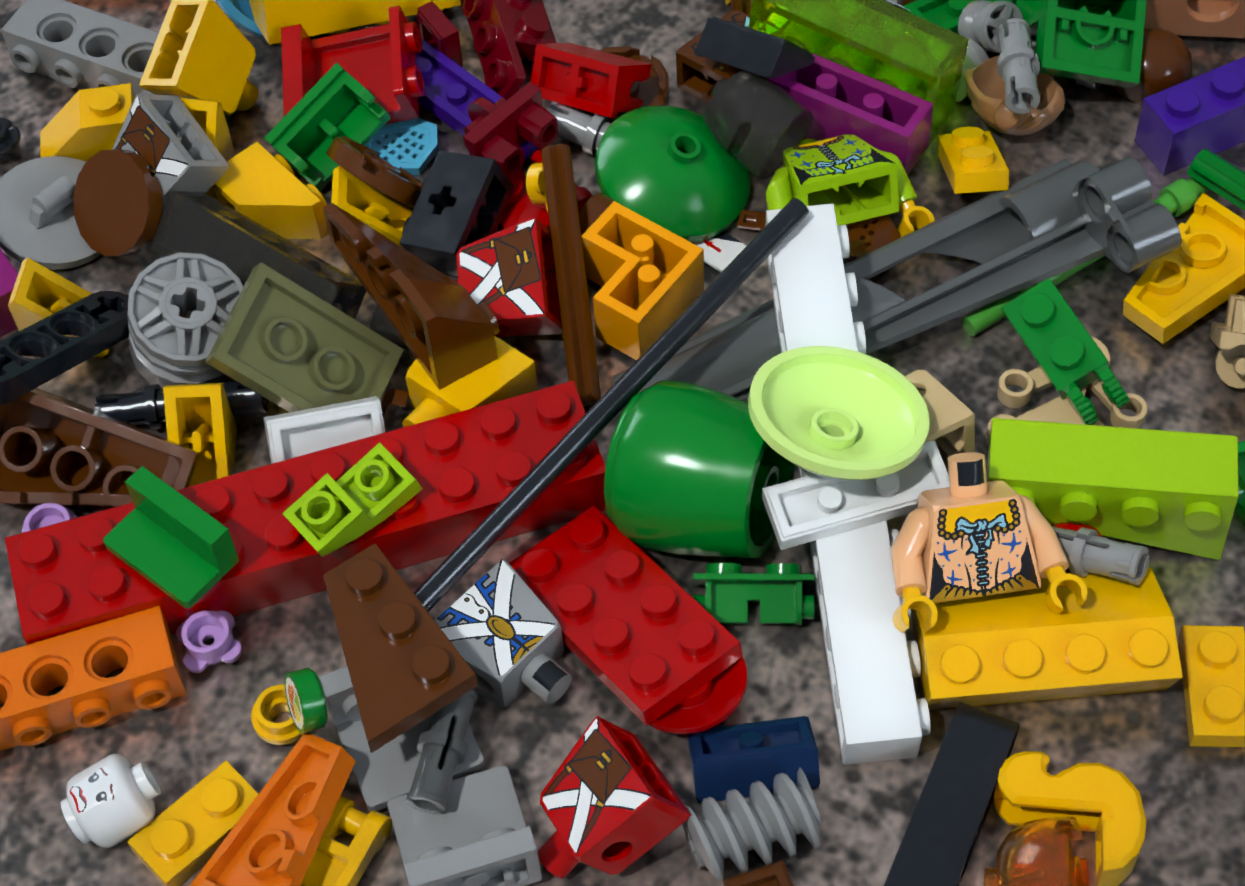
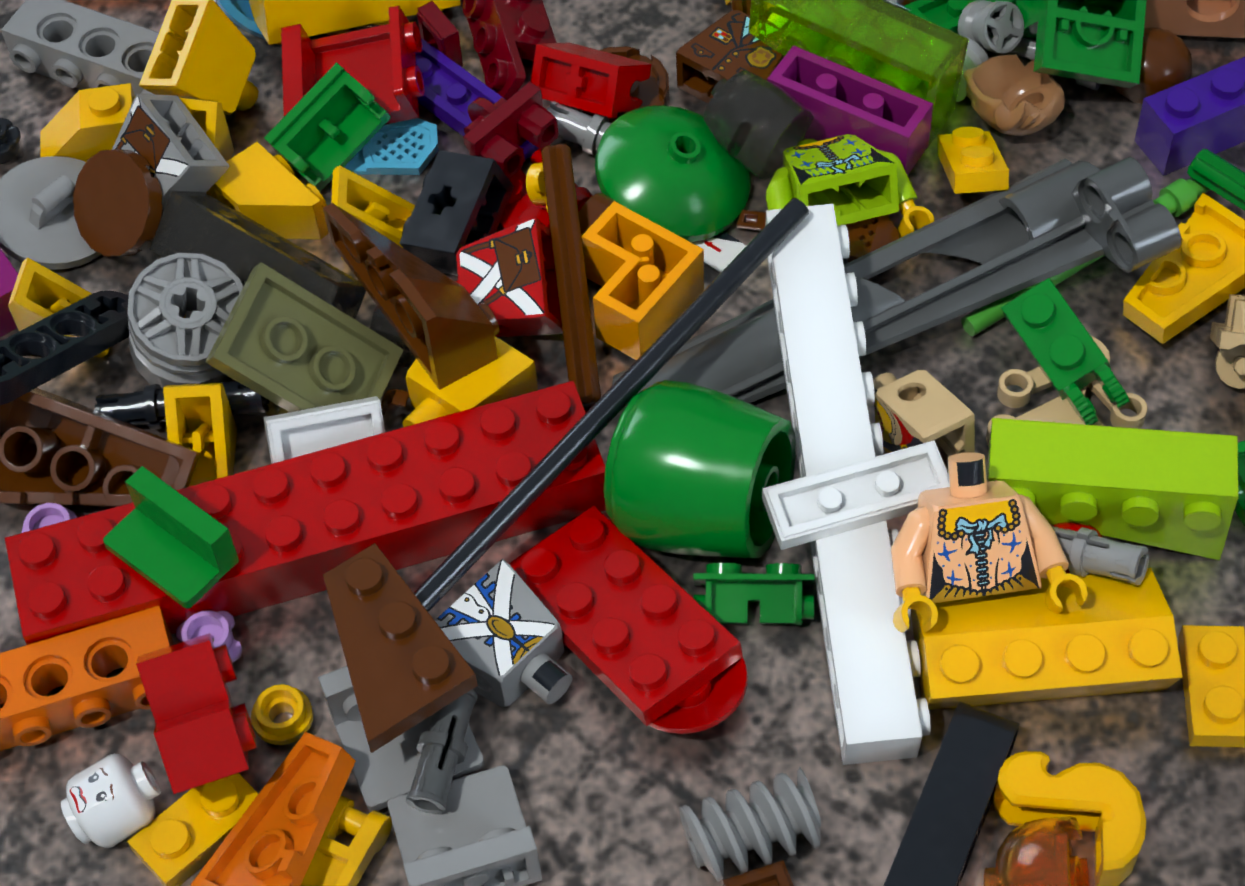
lime slope [282,442,423,556] -> none
green tile [284,668,328,734] -> none
reddish brown tile [326,136,423,207] -> none
red torso [538,716,691,879] -> none
dark blue slope [687,716,820,803] -> none
black slope [696,16,815,78] -> none
yellowish green dish [748,346,930,480] -> none
light grey pin [997,18,1040,114] -> none
none -> red brick [136,633,257,794]

